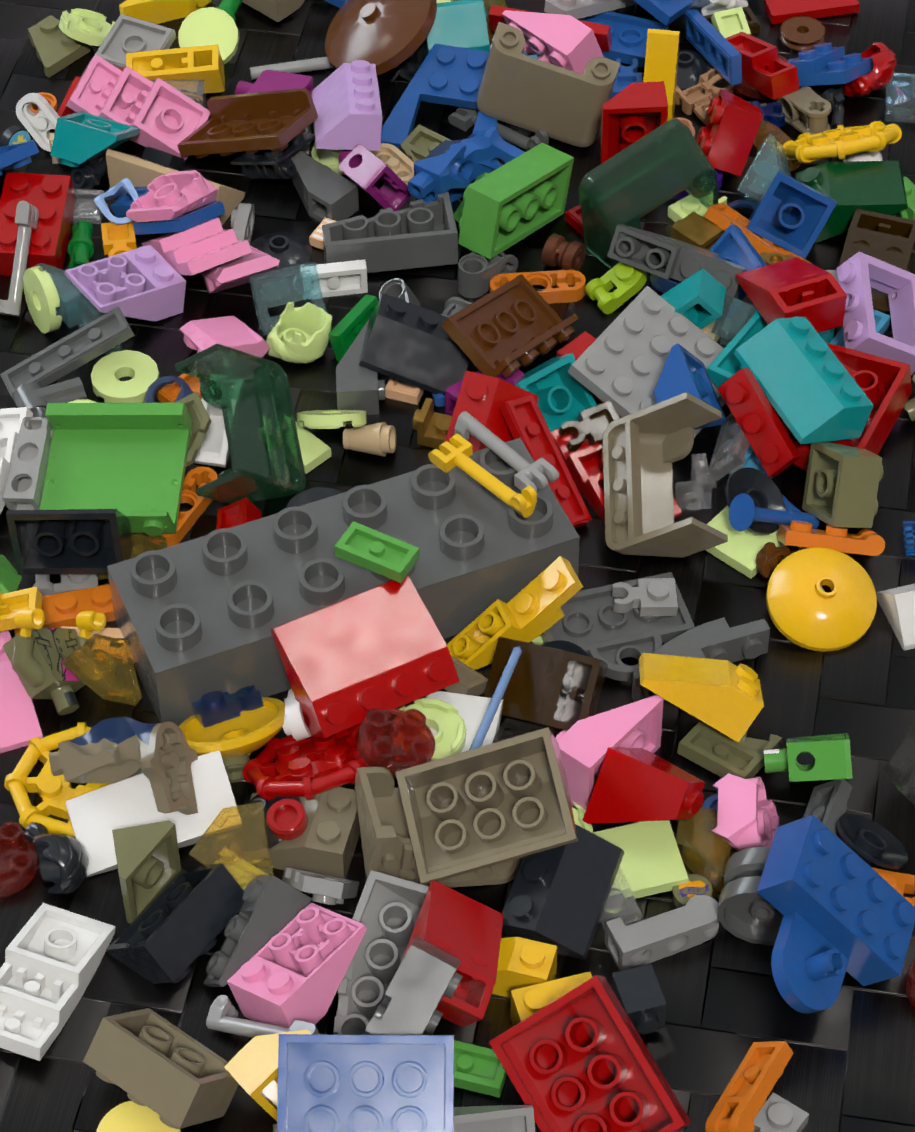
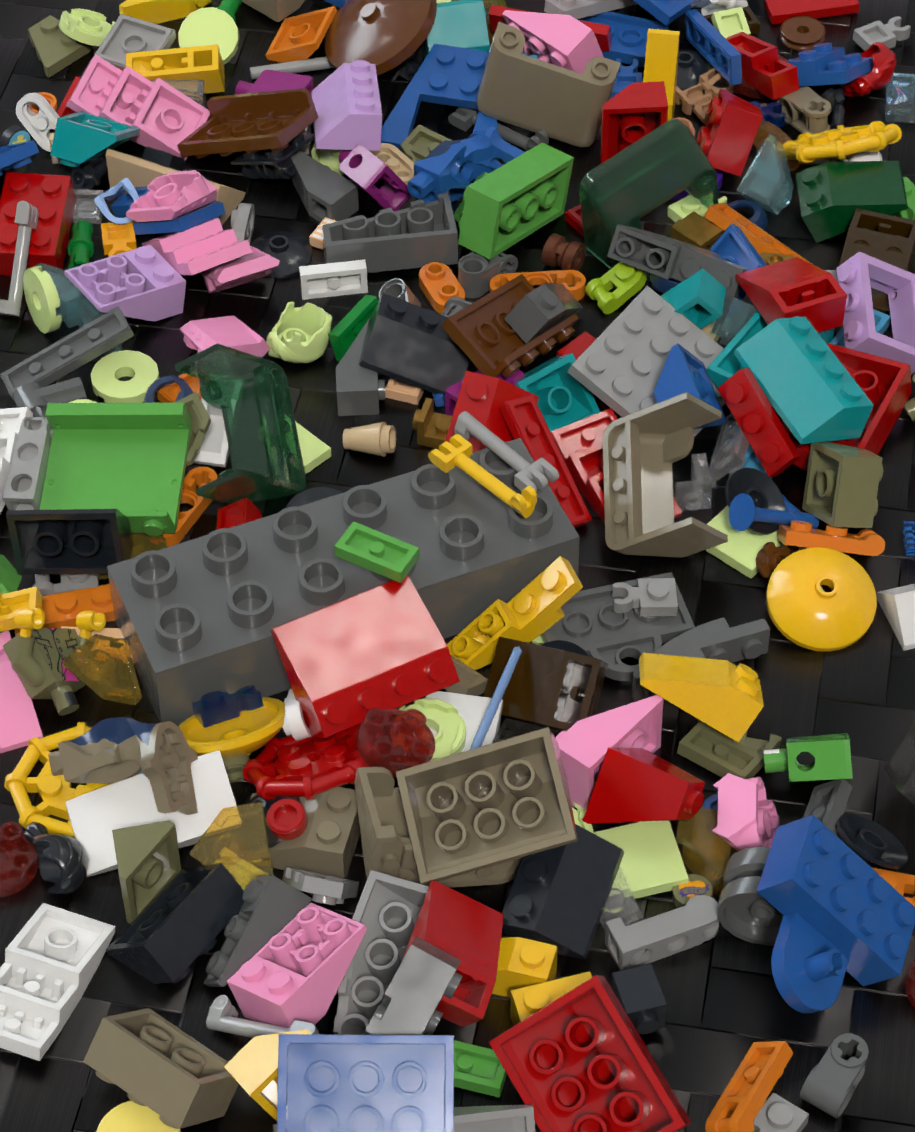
clear light blue plate [249,262,327,336] -> none
yellowish green tile [297,410,367,429] -> none
plate [558,400,620,451] -> none
blue slope [747,171,837,259] -> none
none -> orange slope [265,6,337,63]
none -> orange plate [419,262,465,314]
none -> dark grey slope [504,283,583,344]
none -> dark grey piece [799,1033,869,1119]
none -> light grey plate [853,16,911,51]

